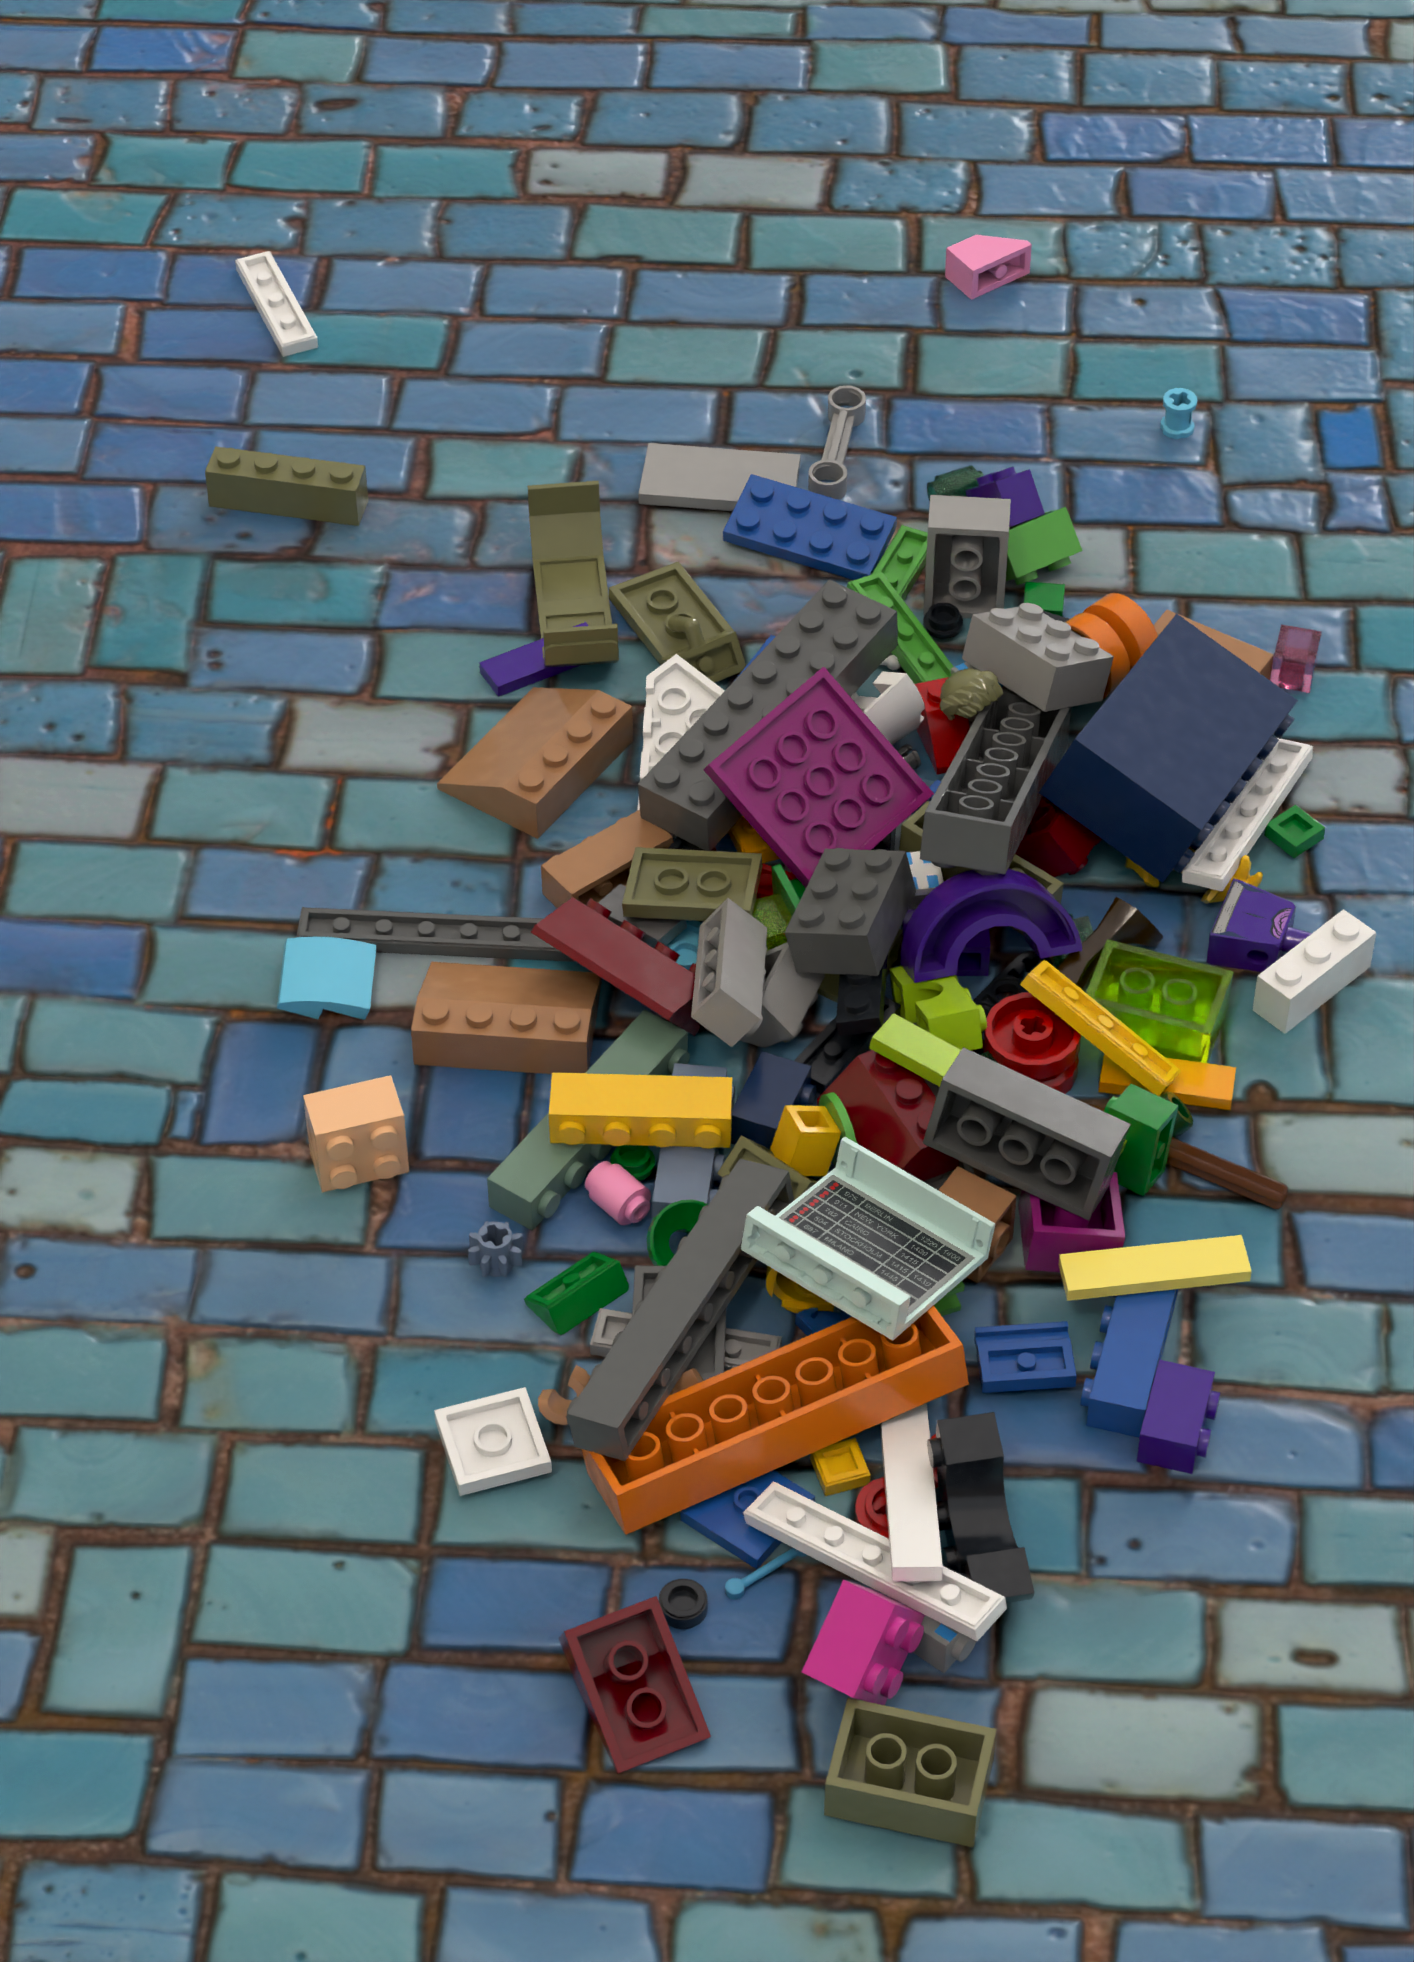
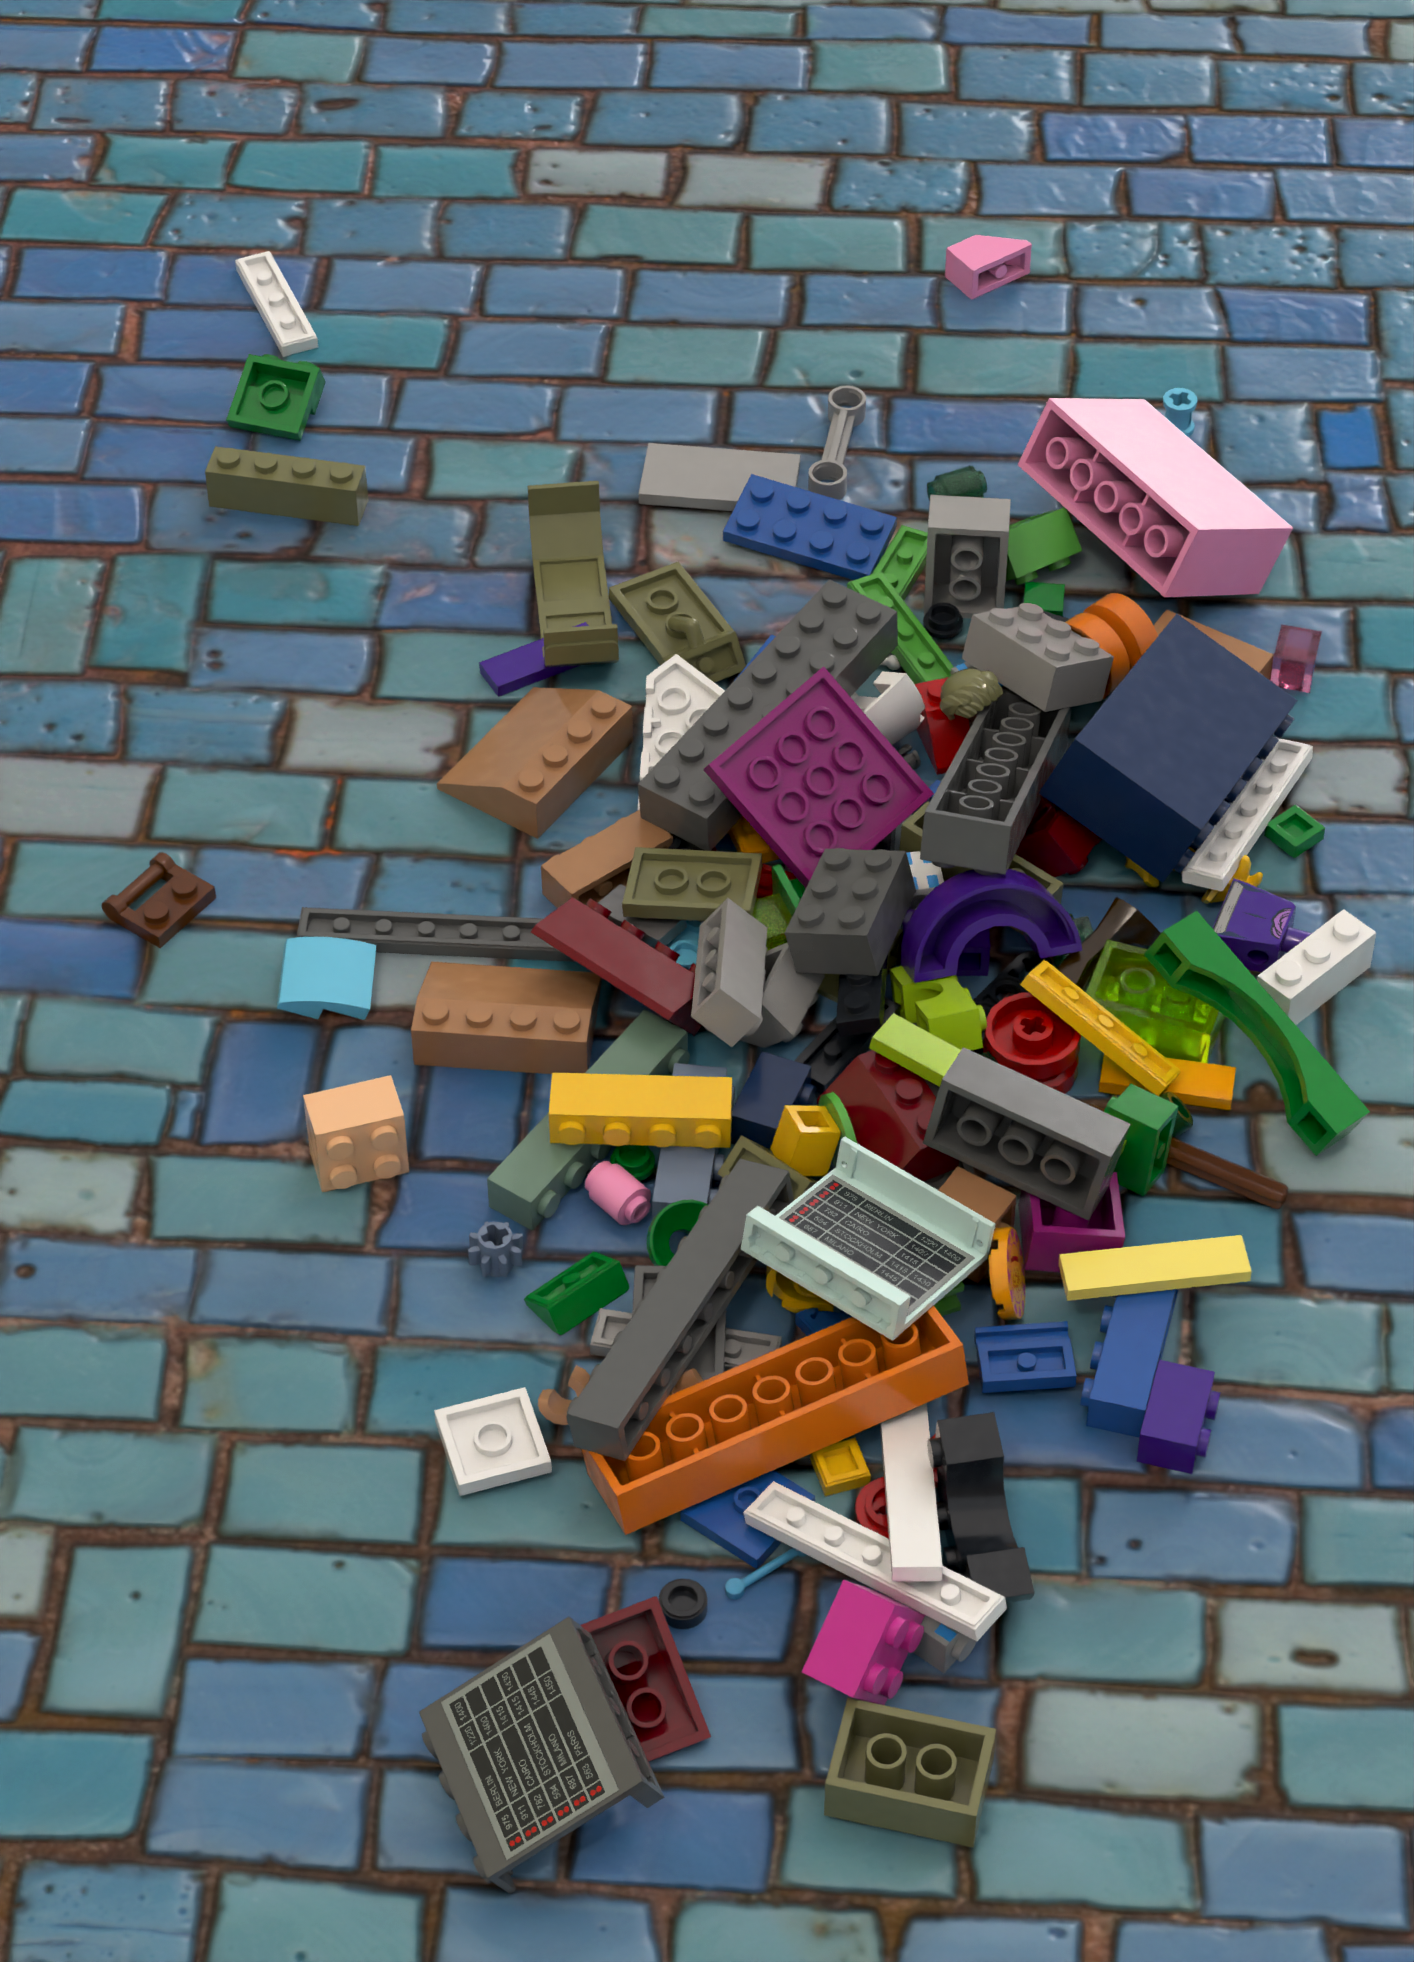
dark purple brick [965,466,1045,527] -> none
none -> reddish brown plate [101,852,216,948]
none -> green plate [226,354,326,441]
none -> panel [419,1617,665,1894]
none -> light orange tile [989,1227,1026,1320]
none -> bright pink brick [1018,398,1293,597]
none -> green arch [1144,911,1370,1156]

